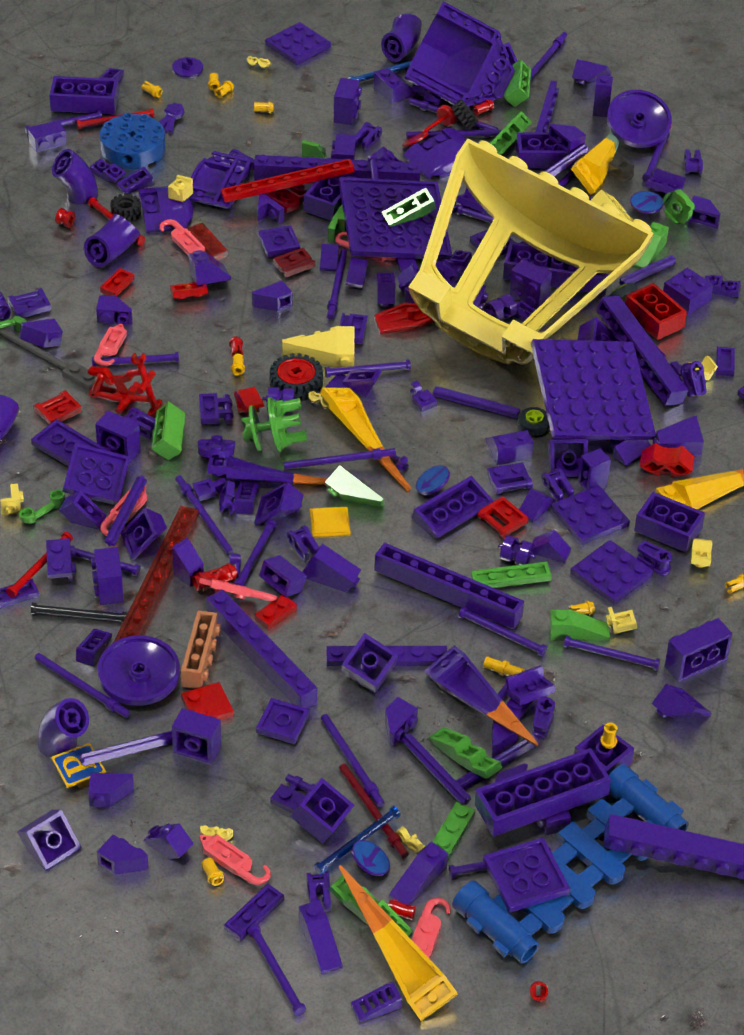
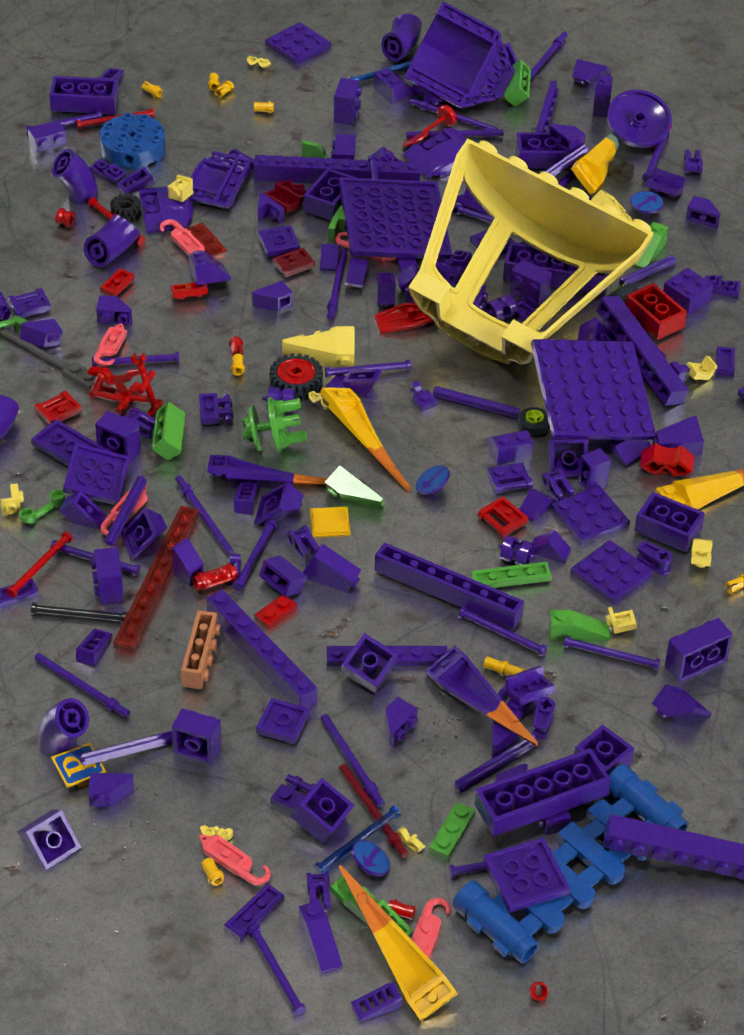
dark purple bracket [46,538,76,582] -> none
dark purple slope [97,835,148,875] -> none
dark purple dish [98,635,180,706] -> none
dark purple slope [143,823,194,859] -> none
dark purple piece [159,102,185,133] -> none
dark purple piece [172,57,203,78] -> none
red plate [181,682,234,720] -> none
dark purple plate [192,478,226,501] -> none
dark purple plate [198,435,235,458] -> none
coral plate [199,578,277,601] -> none
dark purple plate [219,481,236,515] -> none
red tile [221,159,355,203] -> none
red slope [233,386,265,415] -> none
dark purple bar [284,448,396,470] -> none
dark purple plate [339,313,368,344] -> none
dark purple piece [356,122,382,151] -> none
bright green slope [381,188,436,227] -> none
dark purple slope [389,841,448,905] -> none
dark purple hand [390,455,409,471] -> none
dark purple axle [402,734,471,805] -> none
dark purple slope [411,476,494,538] -> none
bright green slope [429,727,502,779] -> none
black tyre [451,99,479,130] -> none
red pin [473,99,494,116] -> none
bright green slope [490,111,533,155] -> none
yellow pin [569,600,595,616] -> none
yellow pin [600,723,618,749] -> none
bright green plate [663,189,695,224] -> none
dark purple piece [680,361,707,397] -> none

